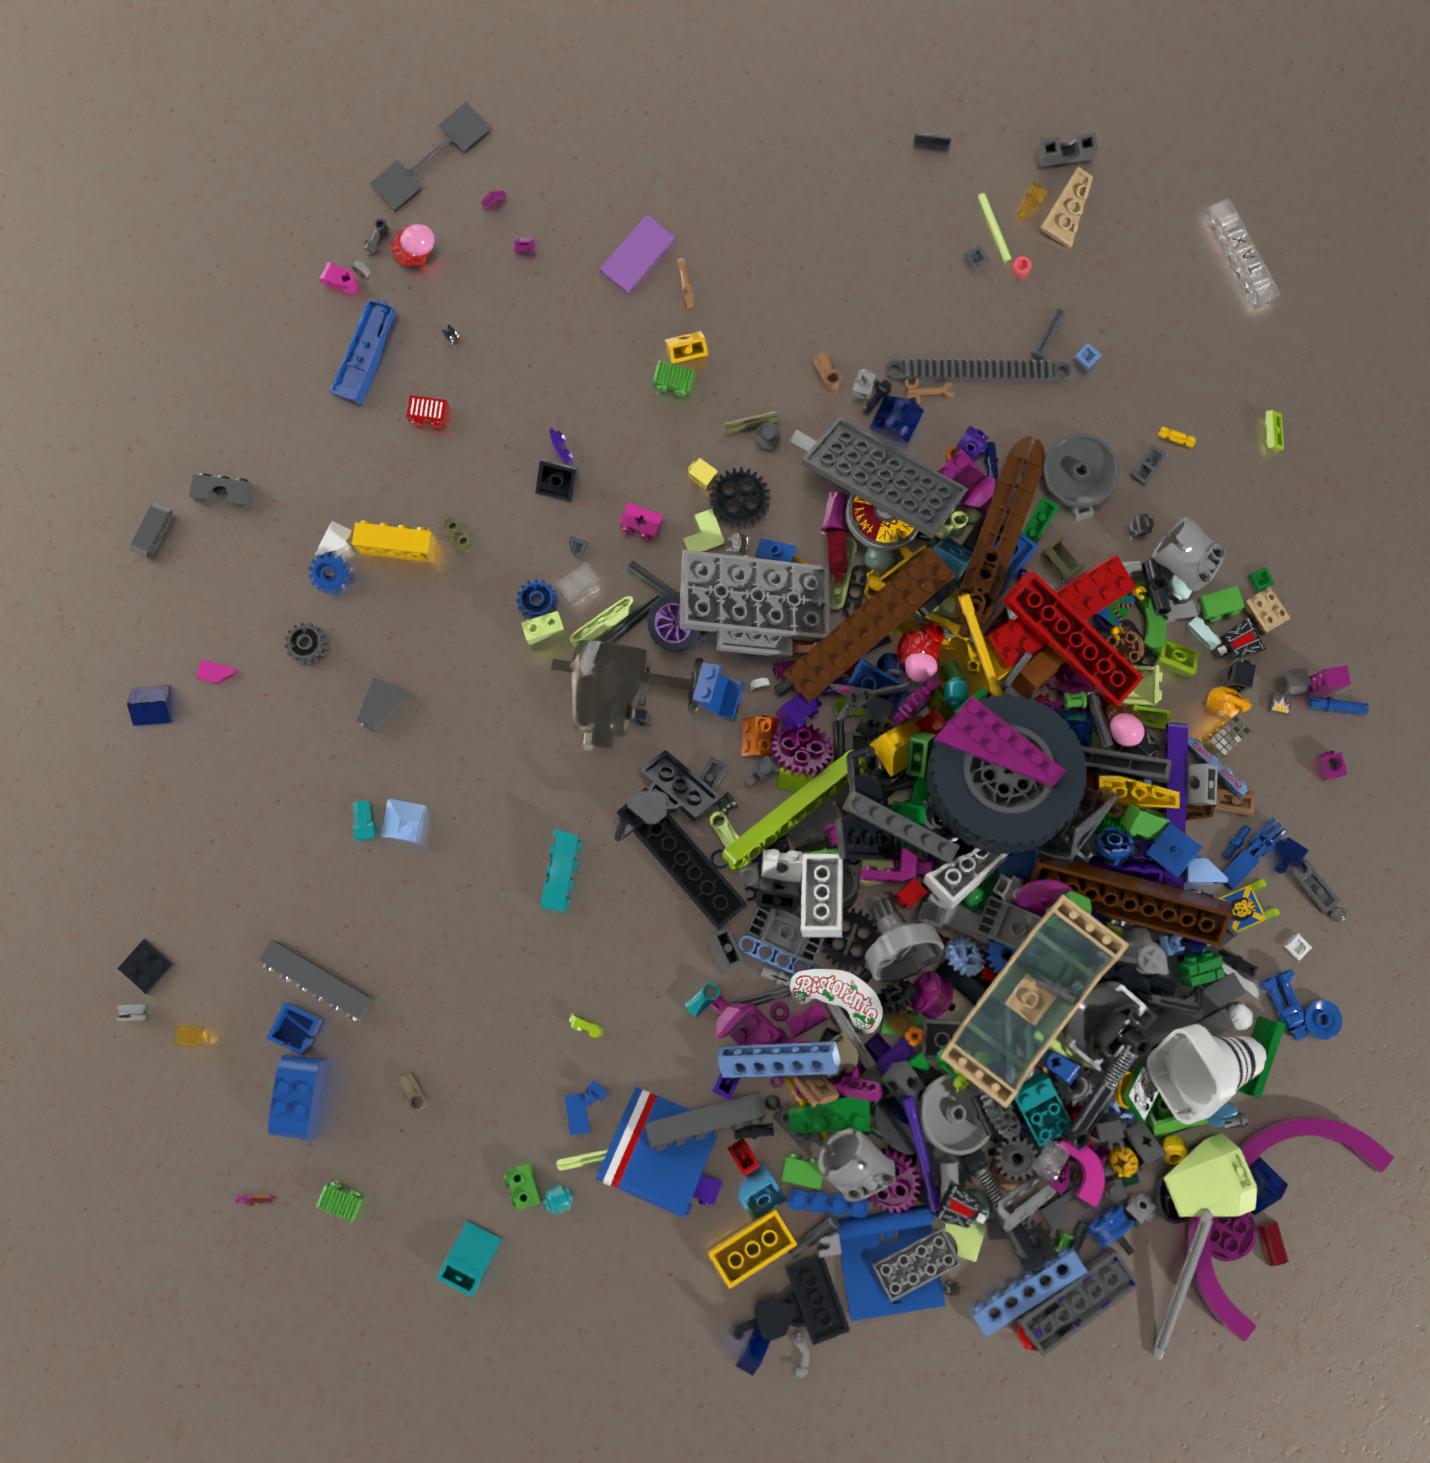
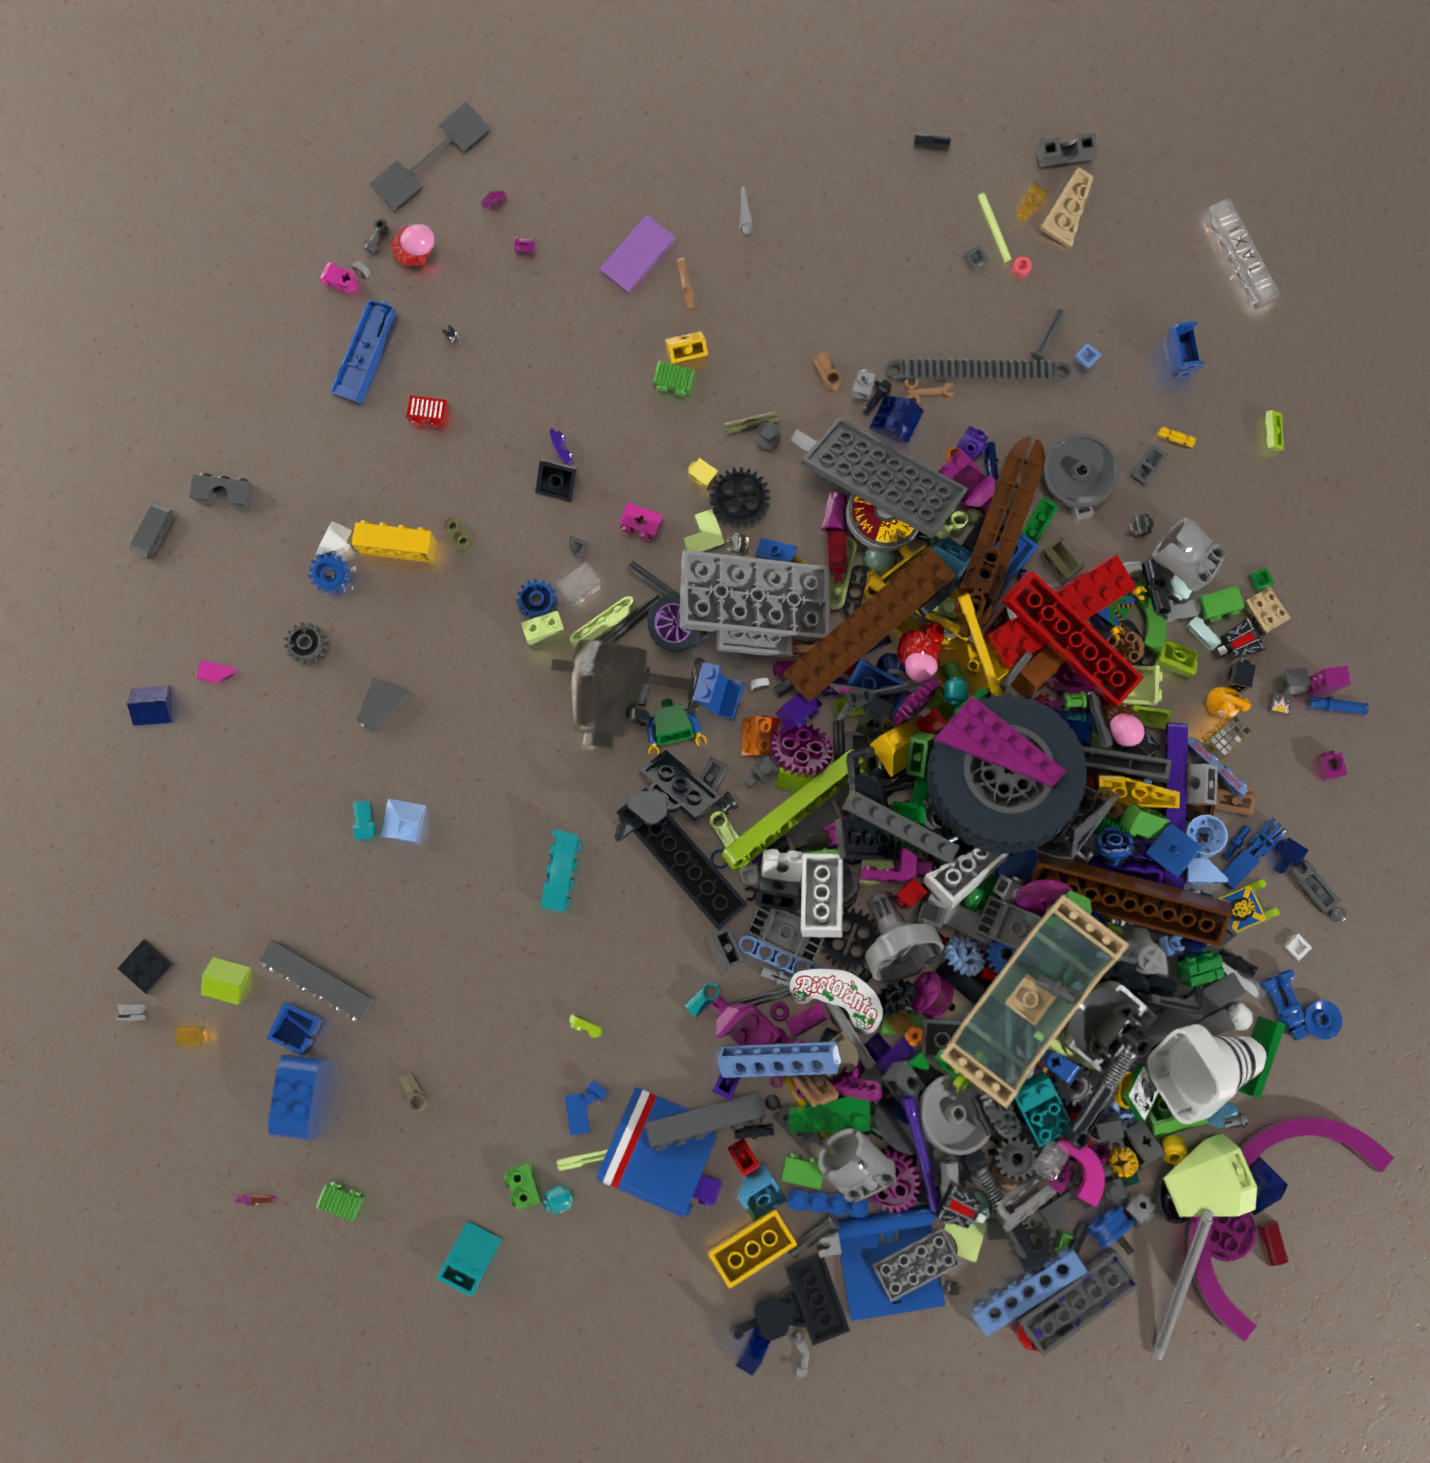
none -> lime slope [201,957,251,1005]
none -> green torso [647,698,707,756]
none -> light grey piece [740,187,753,235]
none -> blue piece [1166,321,1205,377]
none -> light blue wheel [1185,815,1228,859]

